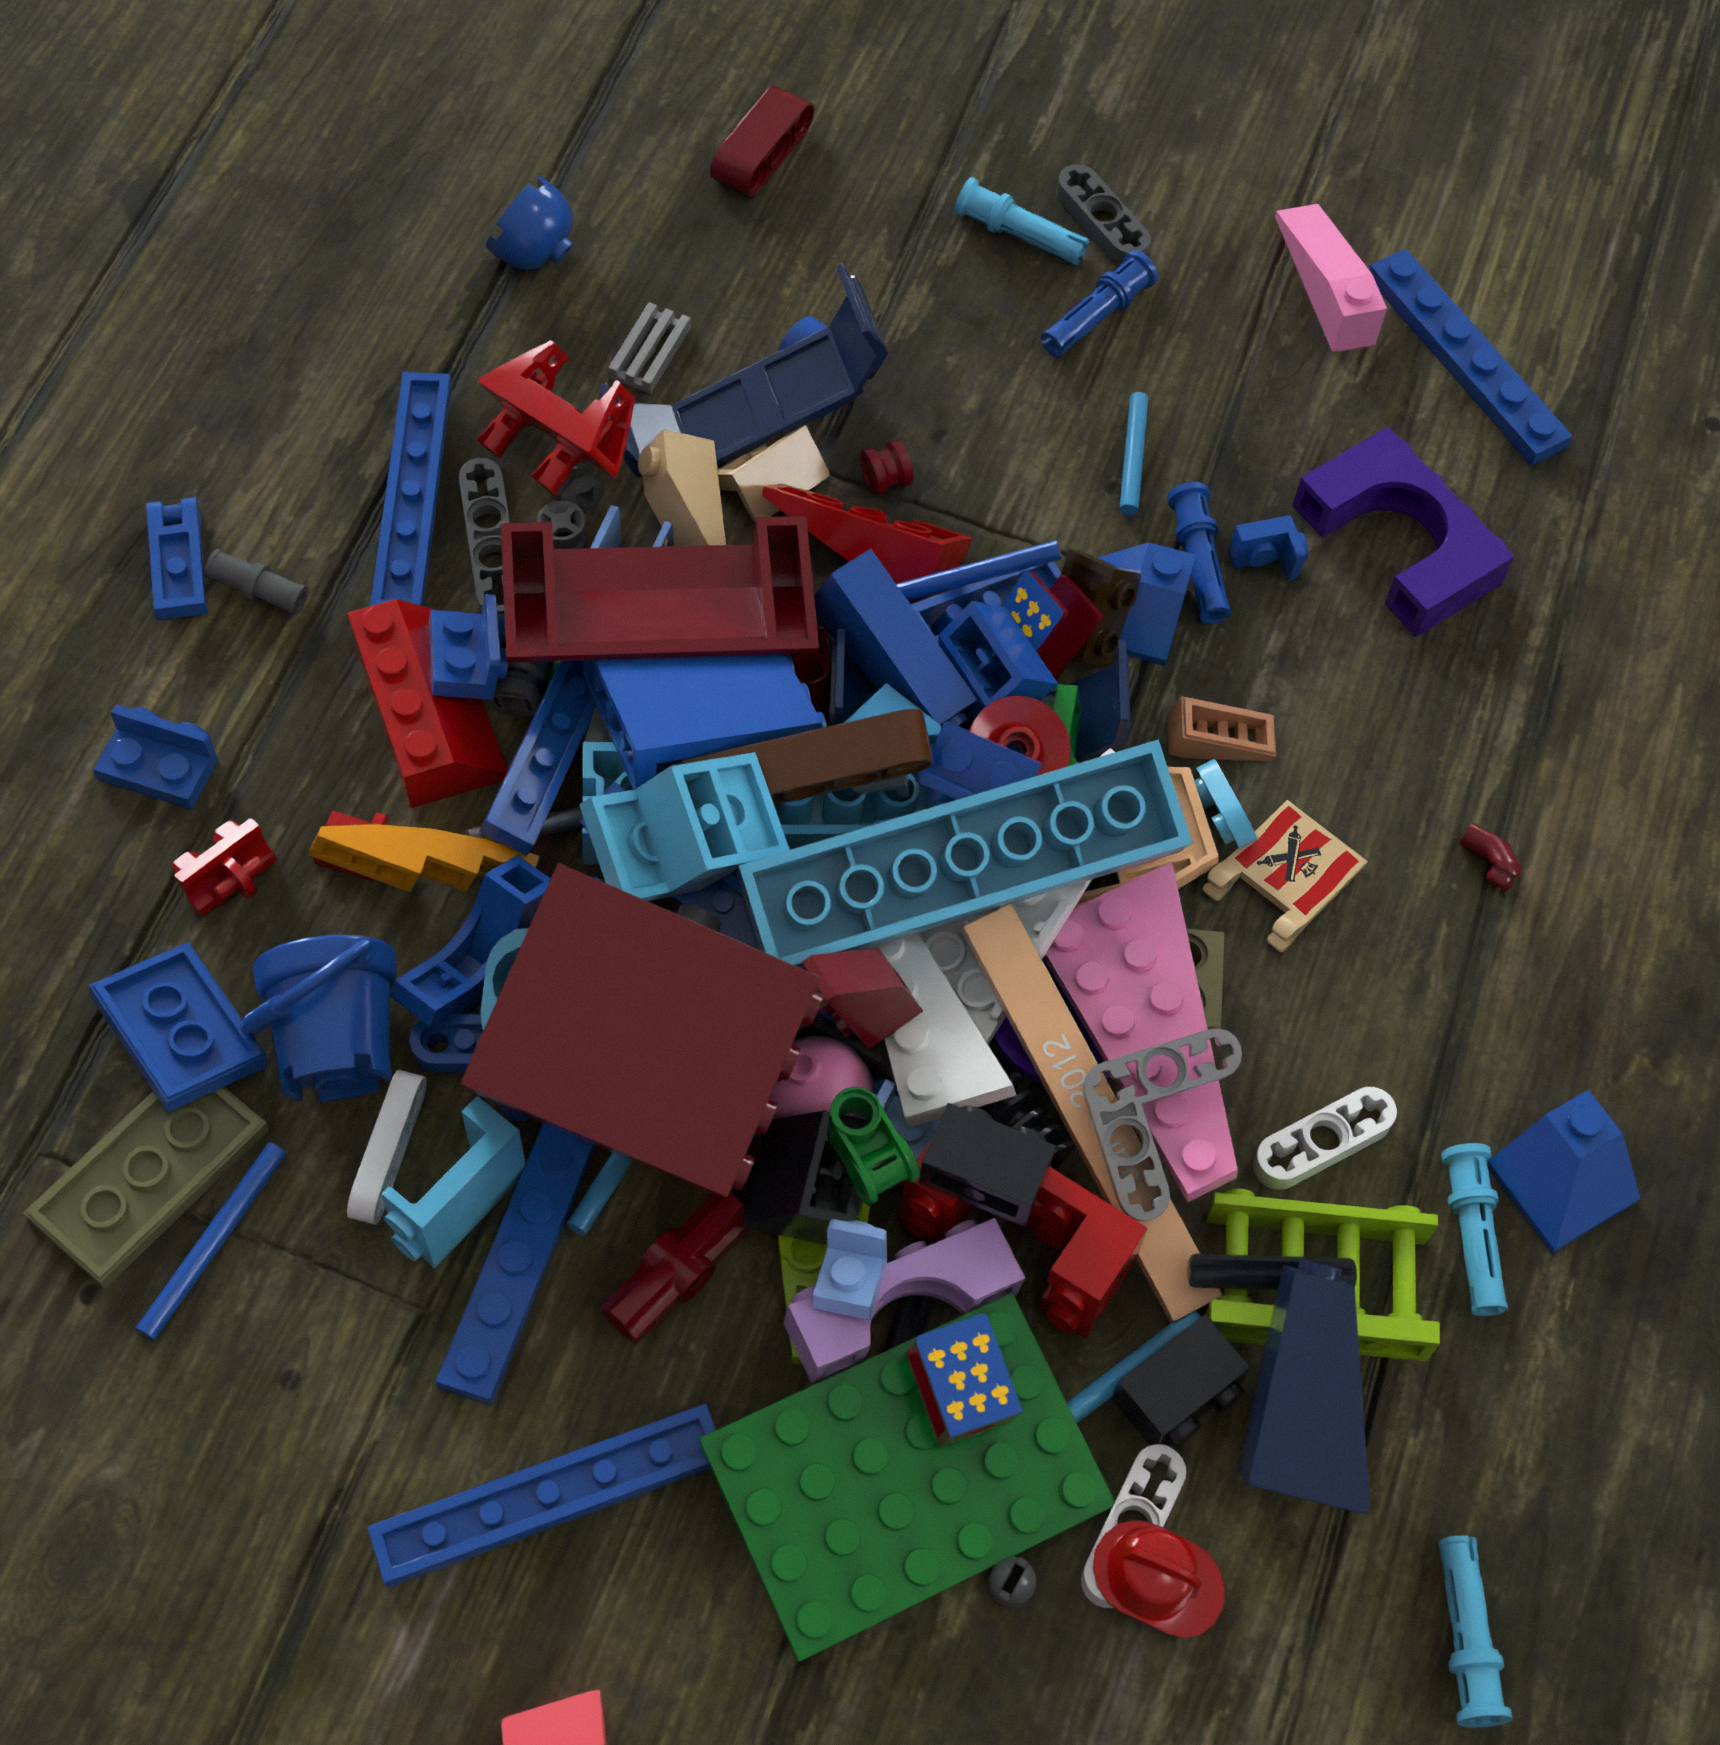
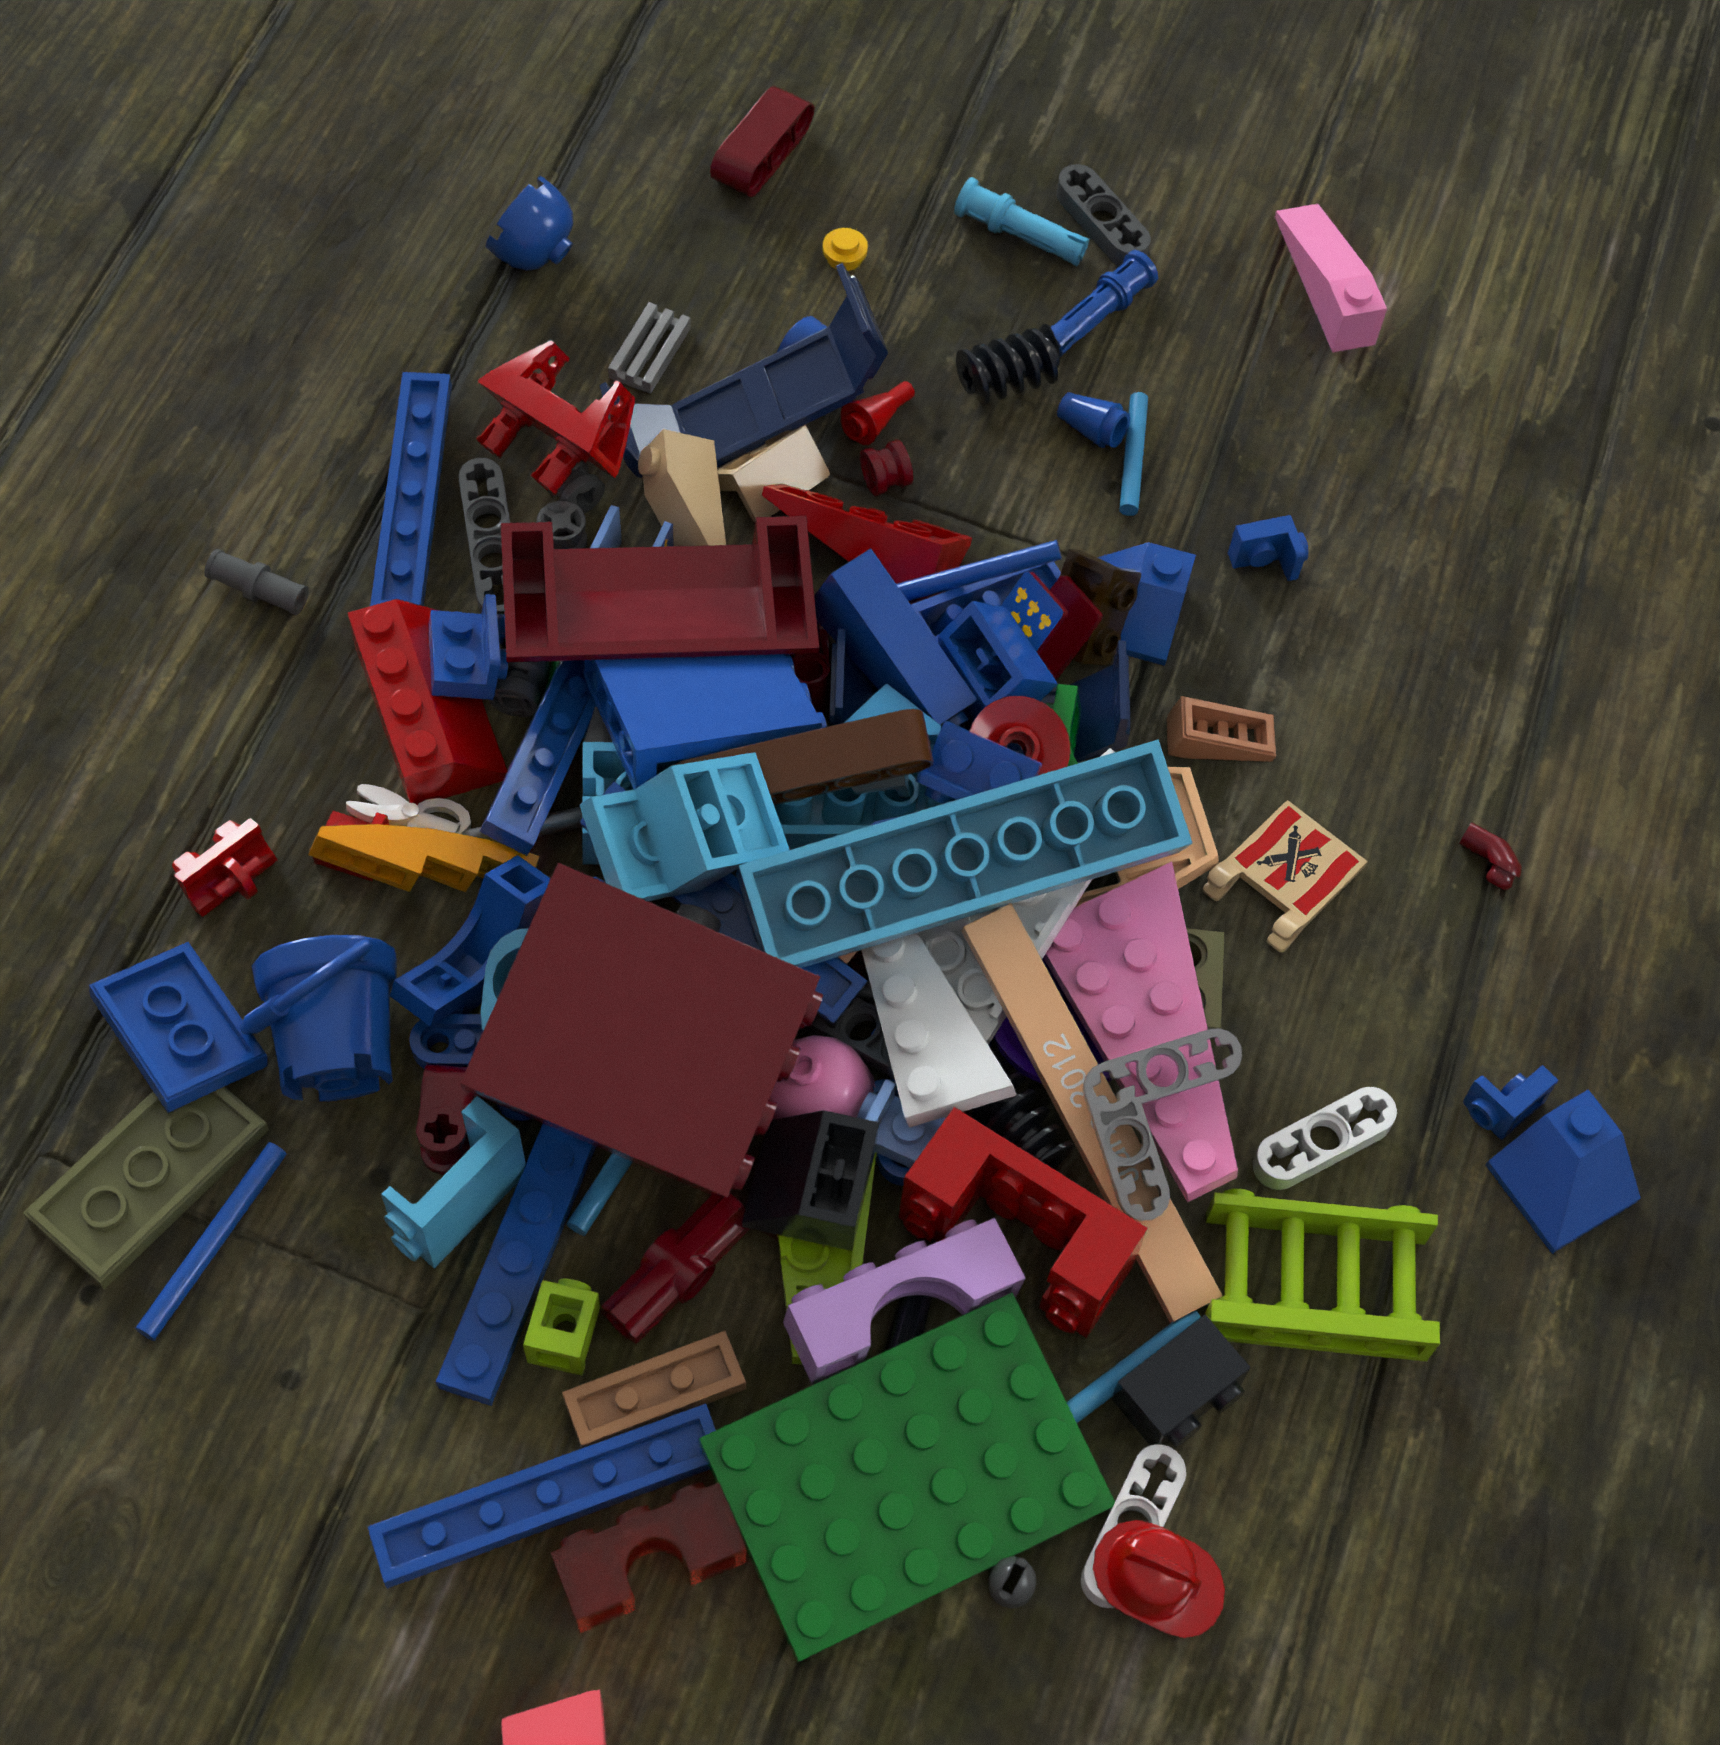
blue bracket [93,705,218,810] -> none
blue plate [146,497,208,620] -> none
white beam [347,1070,427,1225] -> none
dark red slope [802,948,923,1049] -> none
light blue bracket [812,1219,887,1320] -> none
green piece [827,1087,921,1206] -> none
blue piece [906,1314,1023,1448] -> none
black brick [919,1102,1056,1227] -> none
blue pin [1167,482,1231,624] -> none
black axle [1187,1254,1357,1290] -> none
medium azure plate [1194,759,1258,849] -> none
dark blue slope [1238,1258,1370,1514] -> none
dark purple arch [1292,427,1515,637] -> none
blue plate [1369,248,1573,466] -> none
medium azure pin [1438,1535,1513,1728] -> none
medium azure pin [1441,1143,1508,1316] -> none
none -> white piece [346,784,471,835]
none -> dark red piece [416,1064,482,1175]
none -> lime brick [523,1278,600,1376]
none -> clear red arch [551,1482,746,1634]
none -> medium nougat plate [562,1331,746,1449]
none -> yellow plate [822,228,868,271]
none -> red cone [841,381,915,445]
none -> black piece [956,324,1060,405]
none -> blue cone [1057,392,1130,448]
none -> blue bracket [1463,1065,1558,1140]

